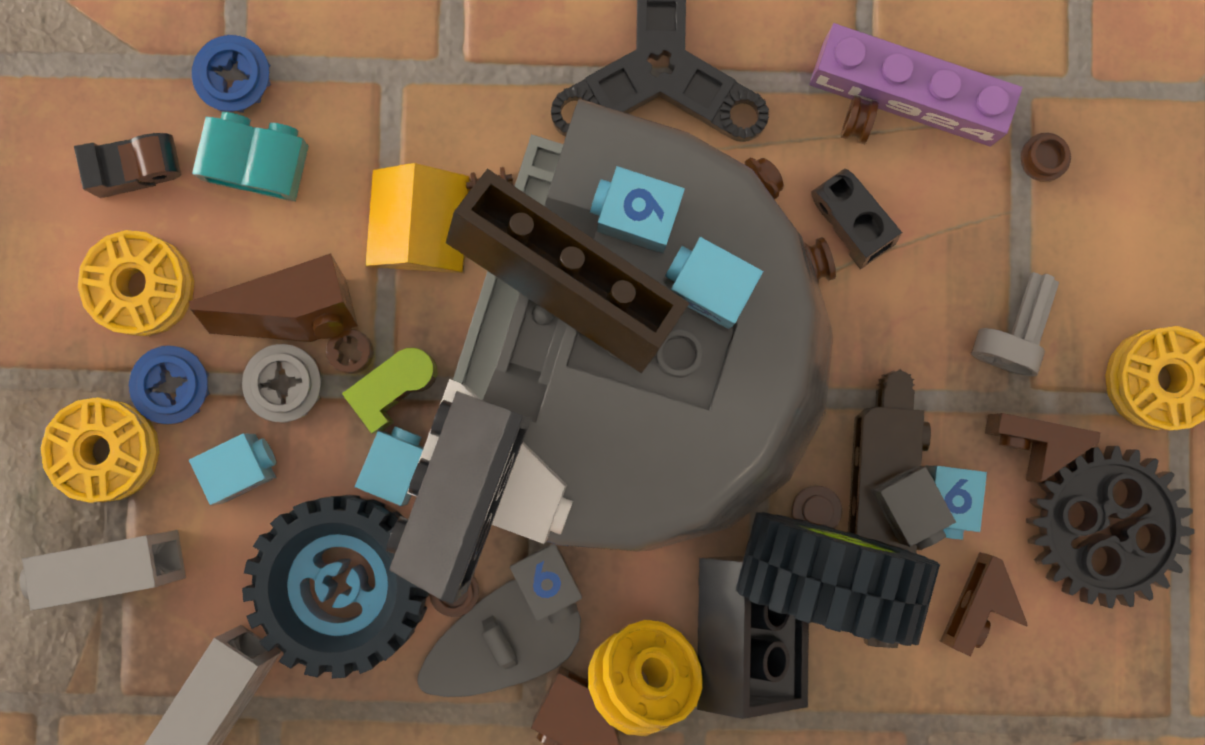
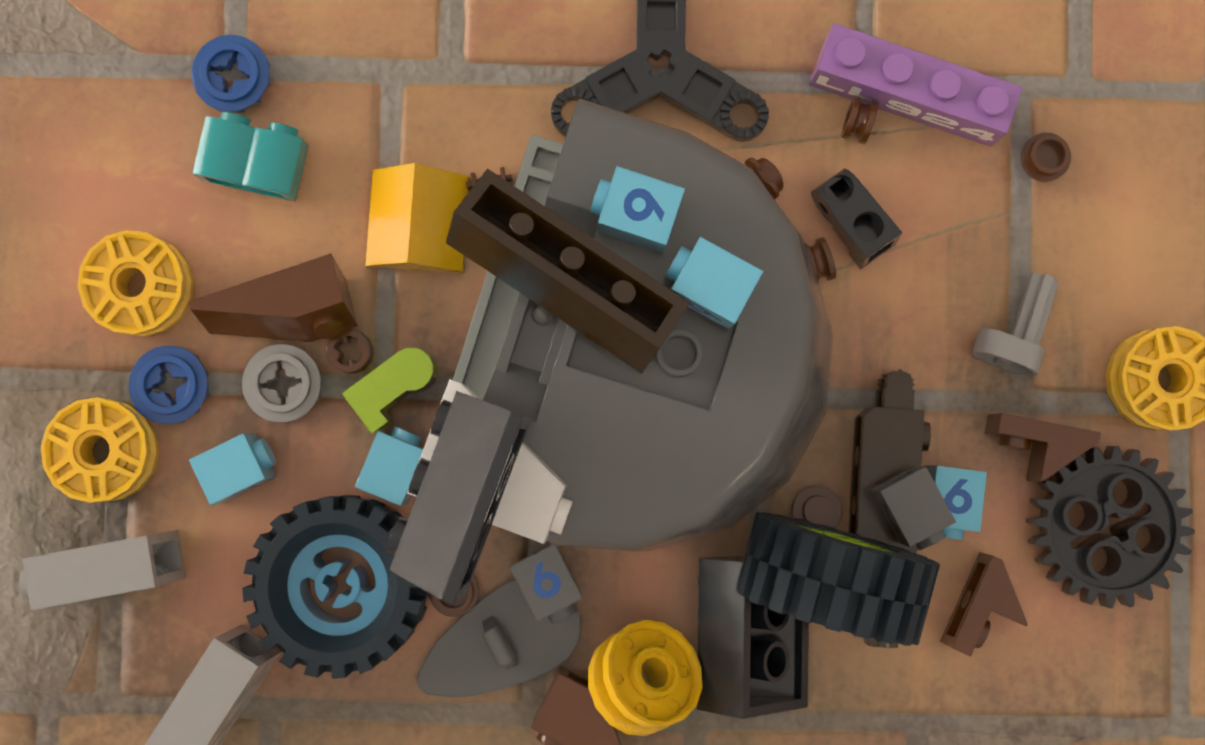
black leg [74,133,181,198] -> none

